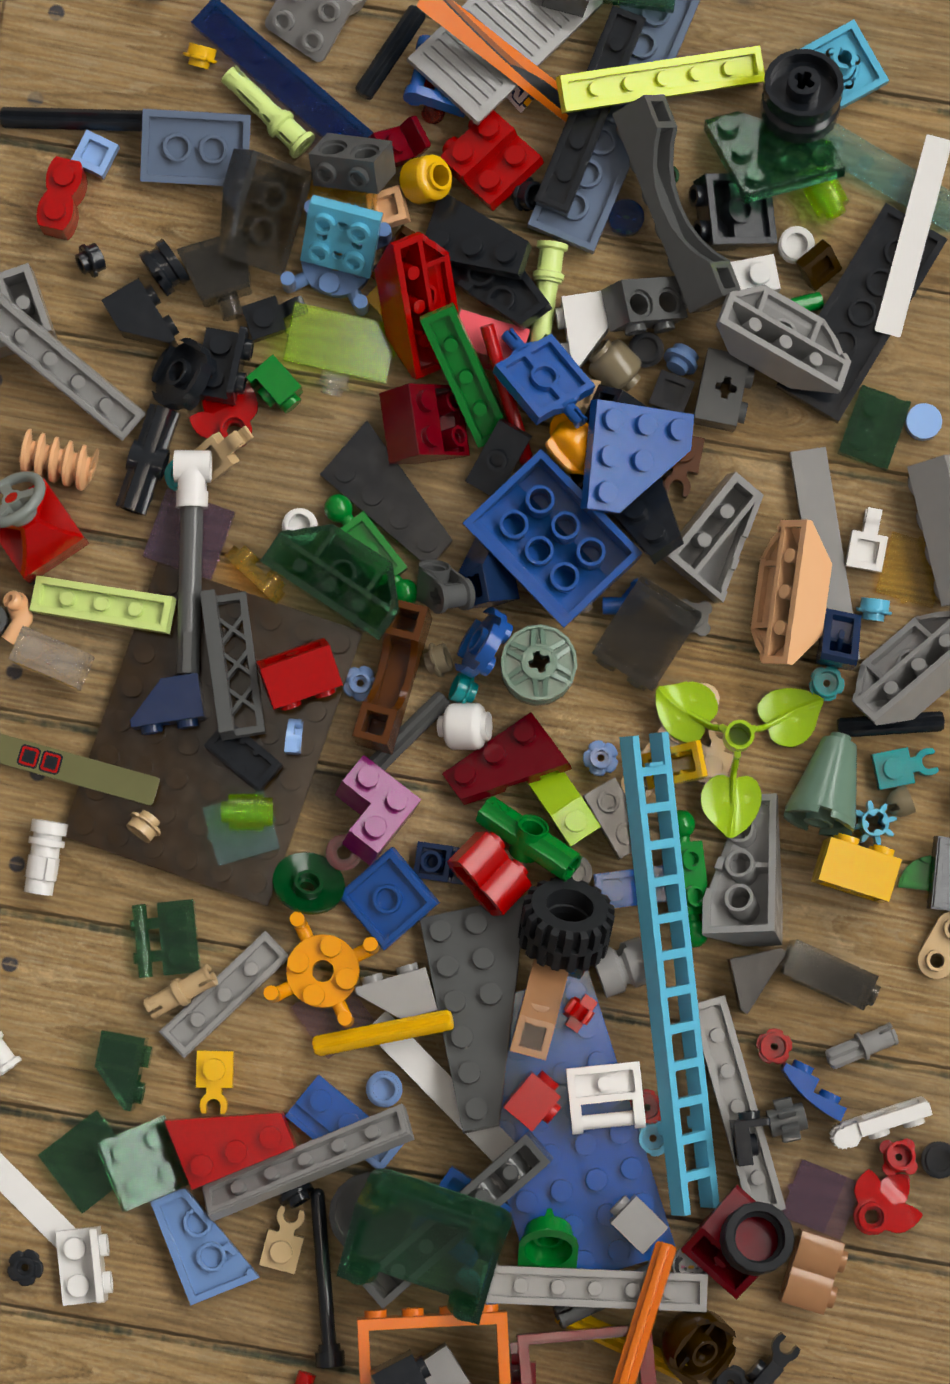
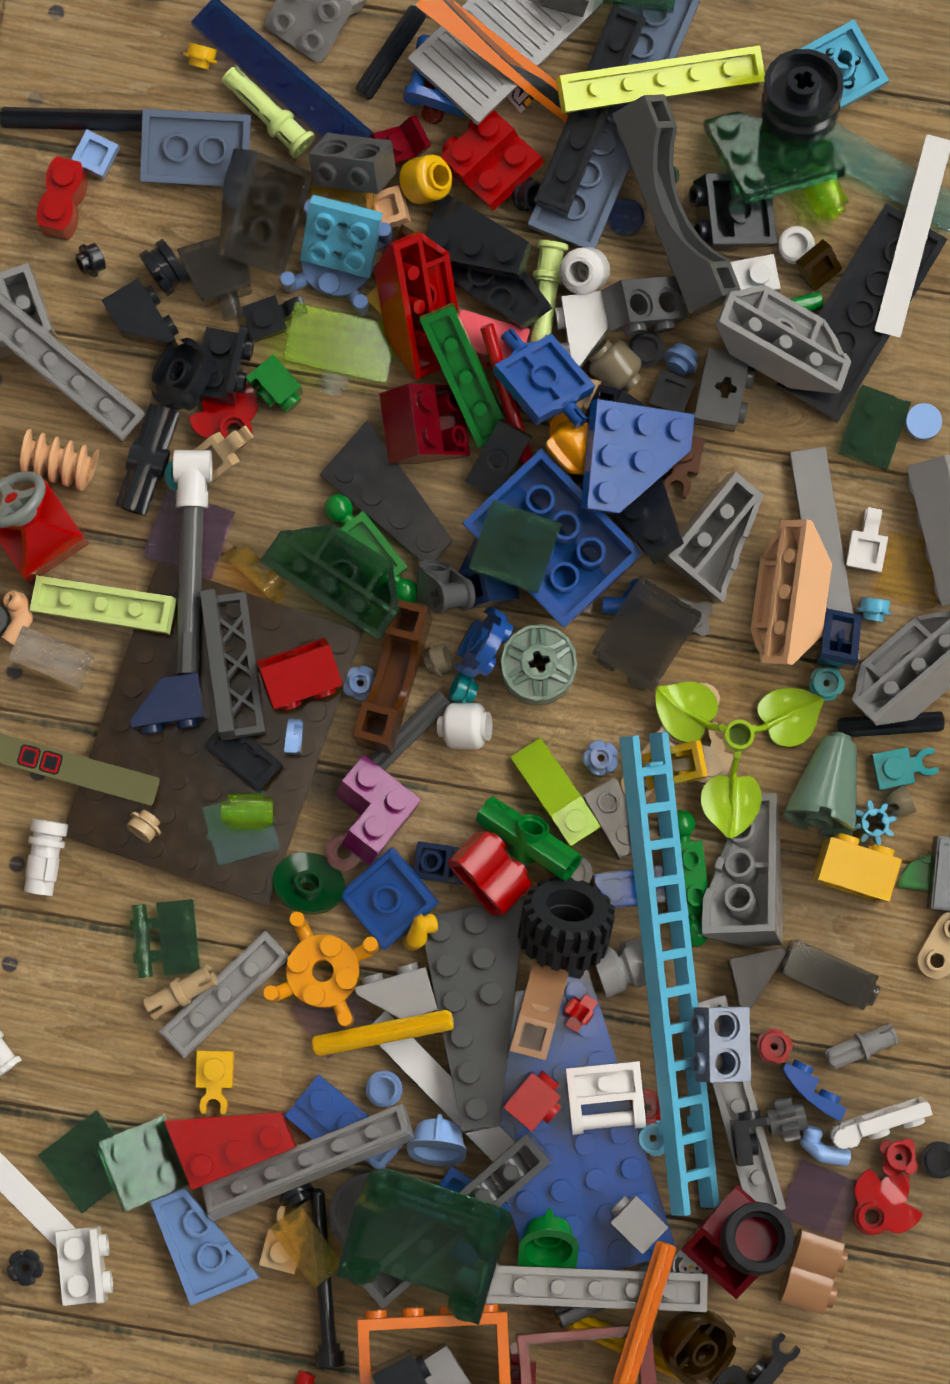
clear green slope [95,1030,153,1111] -> none
white plate [282,508,318,545] -> none
dark red wing [442,712,572,805] -> none
none -> clear yellow plate [270,1206,343,1288]
none -> yellow arm [402,913,438,951]
none -> light blue piece [407,1113,466,1166]
none -> clear green plate [468,500,562,594]
none -> white head [559,247,610,295]
none -> sand blue brick [690,1006,751,1083]
none -> light blue arm [800,1125,851,1167]

